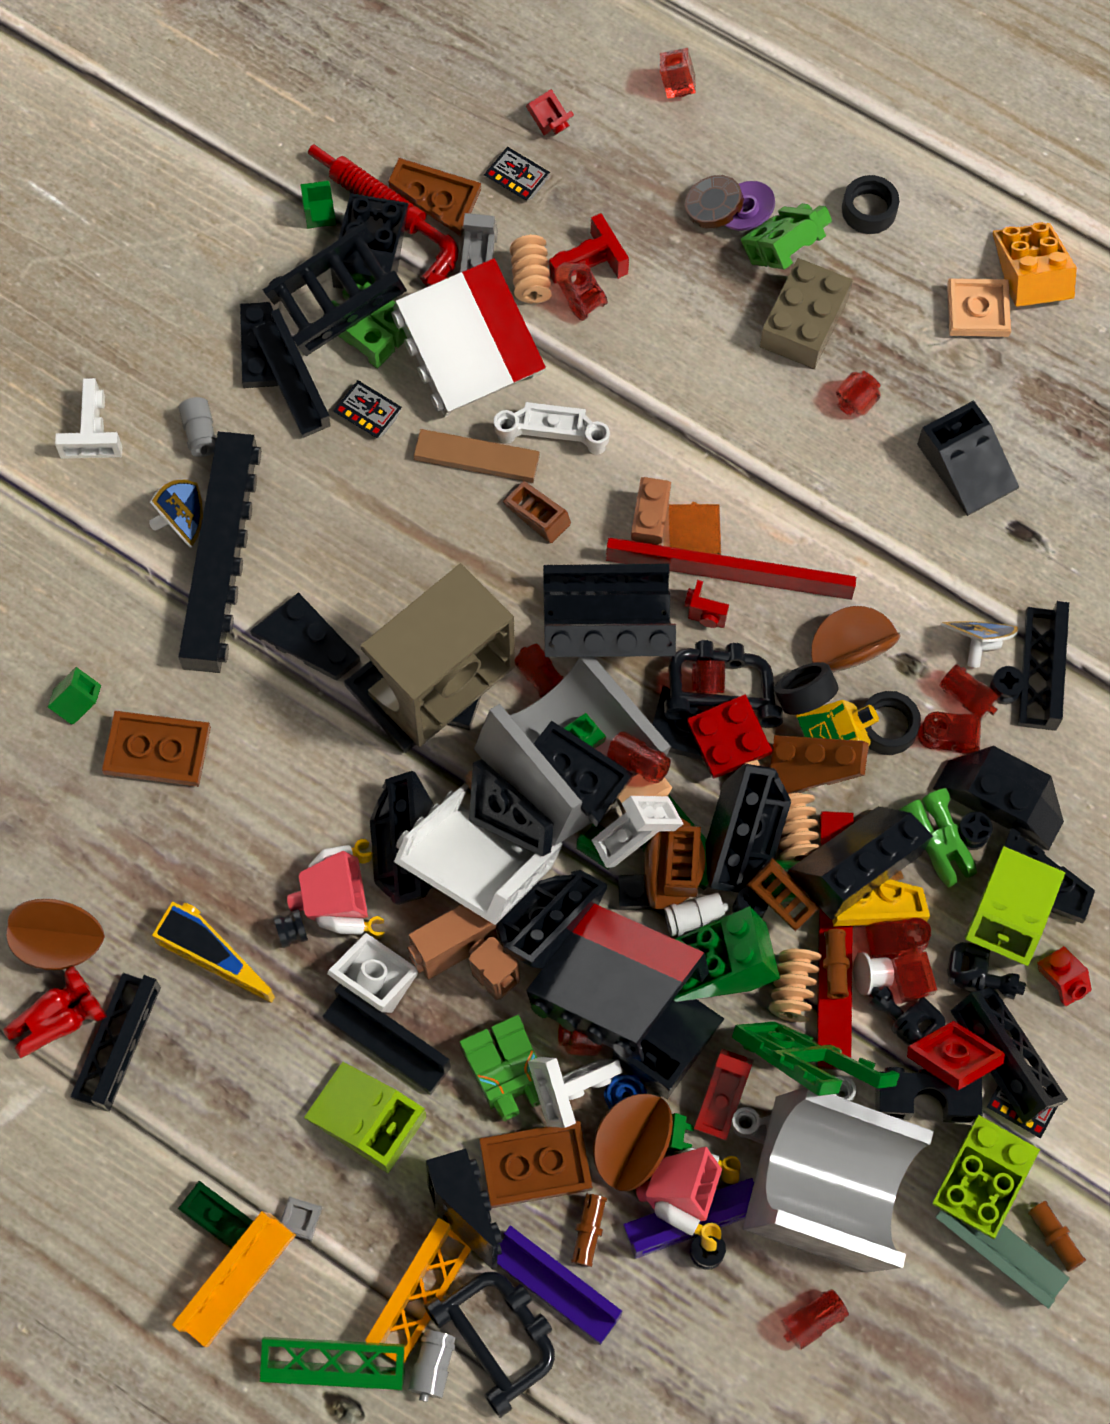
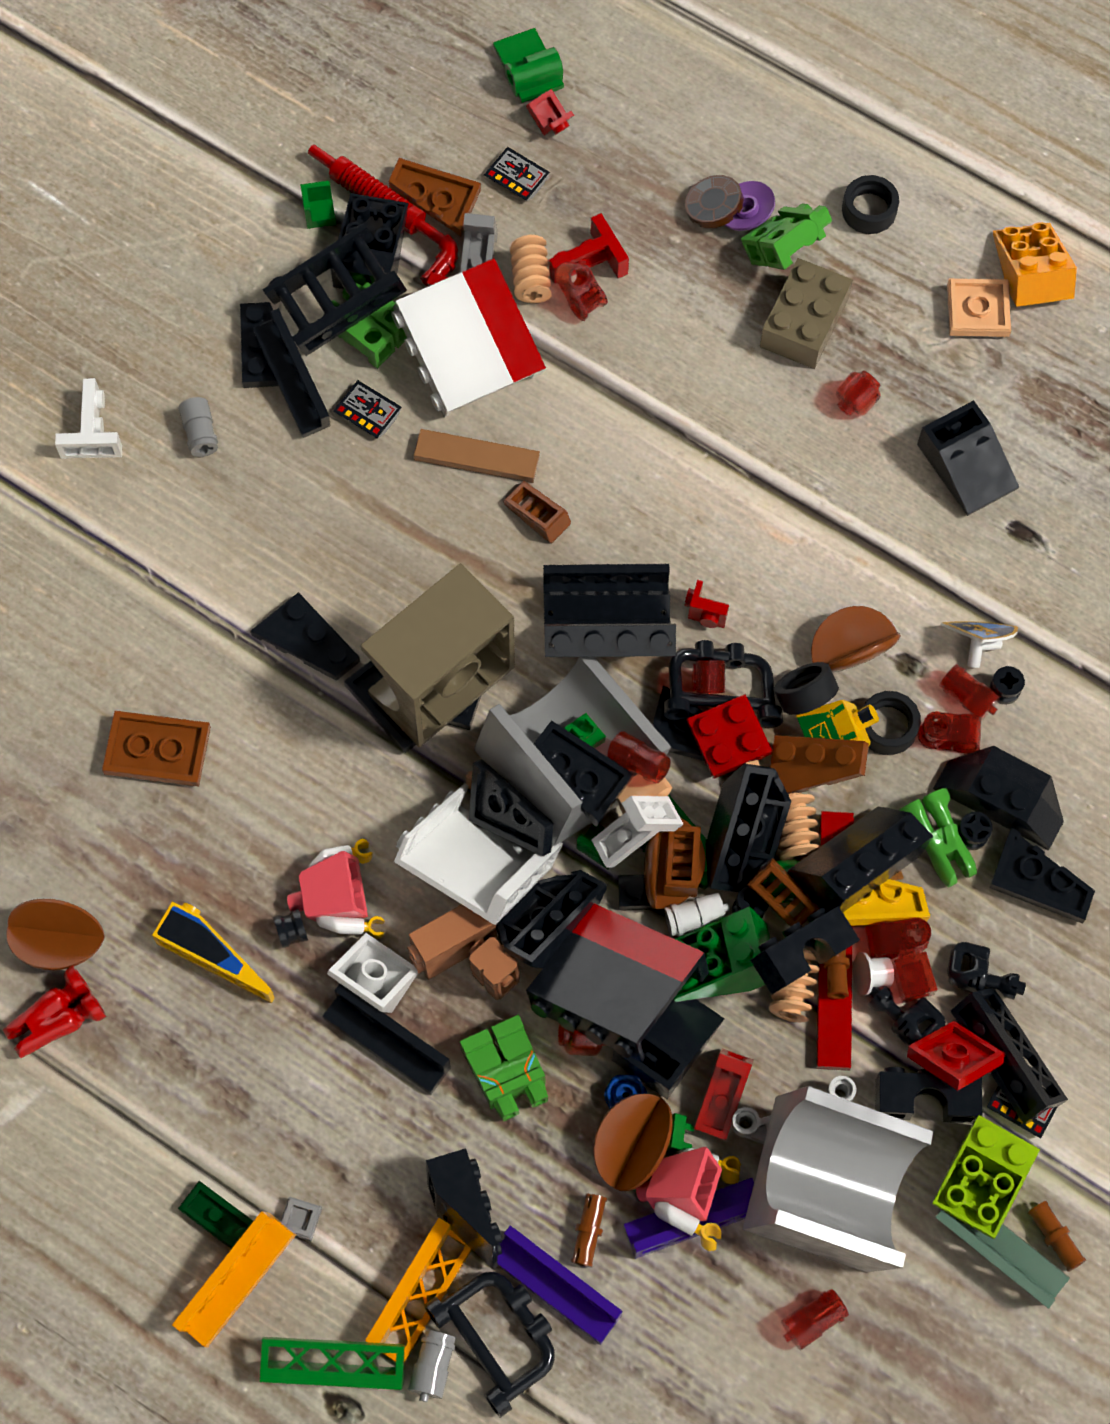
green panel [47,667,101,724] -> none
black fence [70,973,161,1112] -> none
shield [149,479,203,548] -> none
black brick [178,431,262,673] -> none
lime slope [304,1062,427,1174] -> none
black wedge [370,771,434,905] -> none
dark orange plate [479,1121,593,1209] -> none
white plate [494,402,610,455] -> none
clear red piece [515,643,565,698] -> none
white bracket [528,1057,623,1128] -> none
red tile [606,538,857,600] -> none
nougat brick [631,477,671,546] -> none
clear red brick [660,47,696,99] -> none
clear orange piece [668,502,721,555] -> none
black wheel [690,1235,726,1270] -> none
green wing [731,1022,900,1096] -> none
lime slope [964,846,1066,966] -> none
black fence [1018,601,1070,731] -> none
red bracket [1037,946,1092,1006] -> none
none -> green piece [493,28,564,103]
none -> black arch [750,906,860,995]

